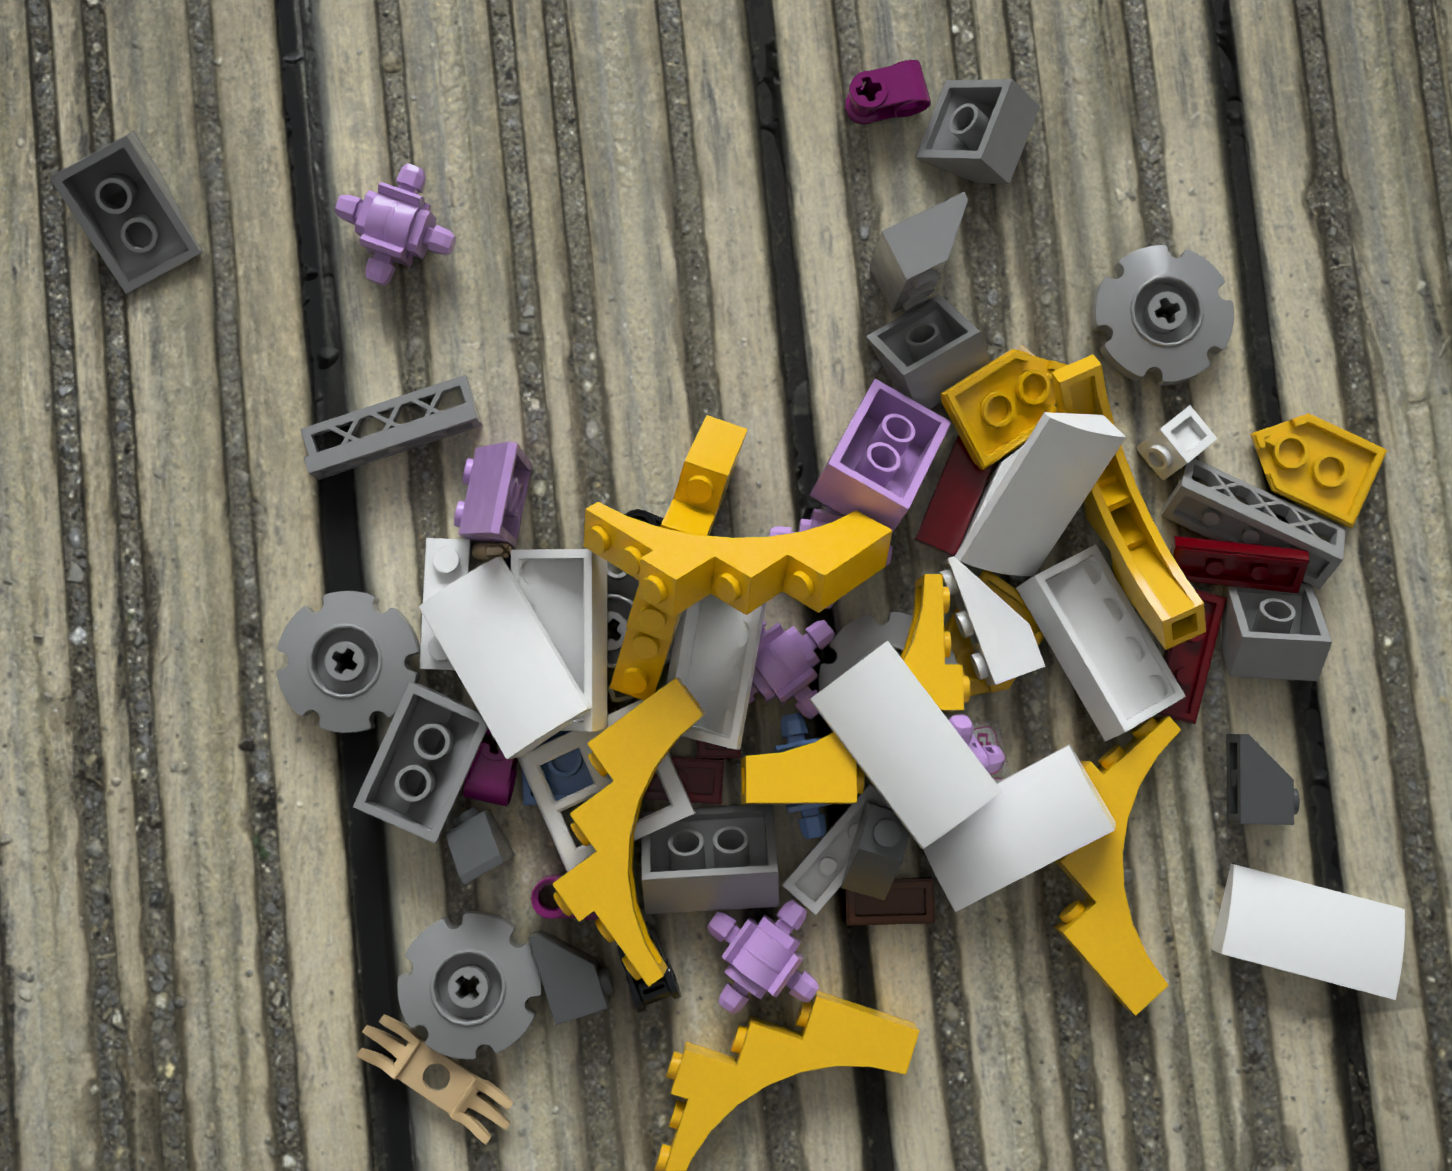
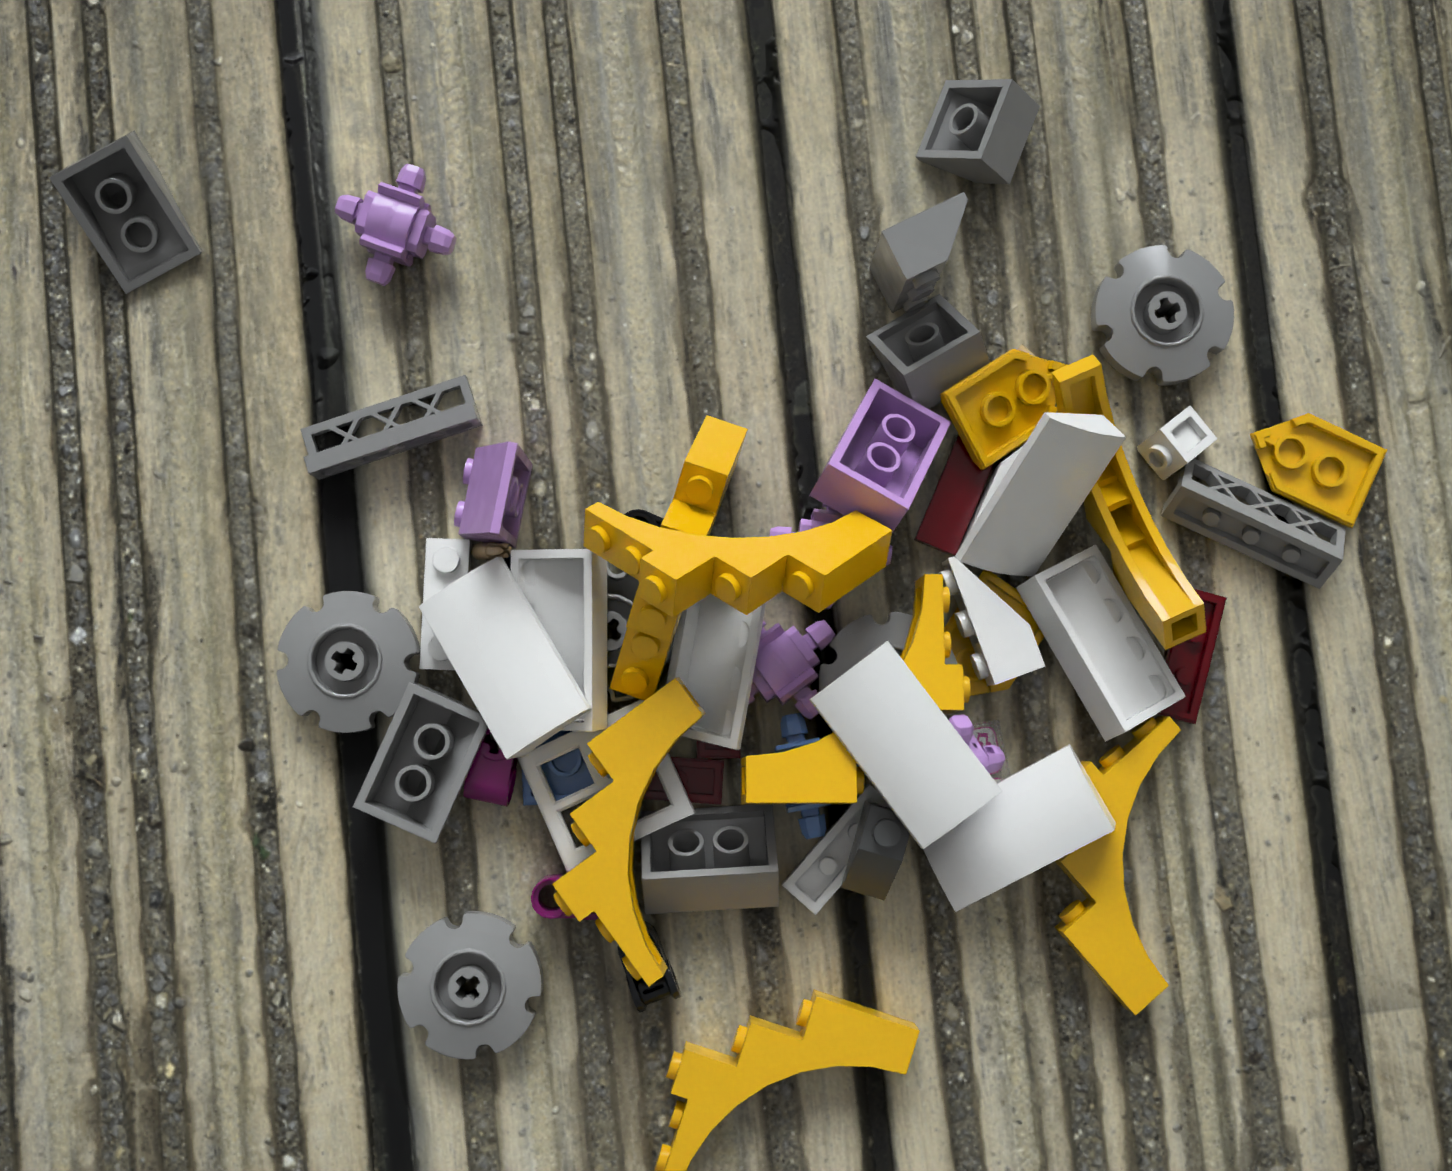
tan piece [356,1014,514,1145] -> none
dark grey slope [445,807,515,885] -> none
dark grey slope [529,930,615,1025] -> none
lavender piece [707,899,819,1014] -> none
magenta piece [845,60,931,125] -> none
reddish brown tile [845,877,935,926] -> none
dark red tile [1170,536,1310,594] -> none
white slope [1211,864,1405,1000] -> none
light grey slope [1221,583,1332,681] -> none
dark grey slope [1226,734,1300,825] -> none

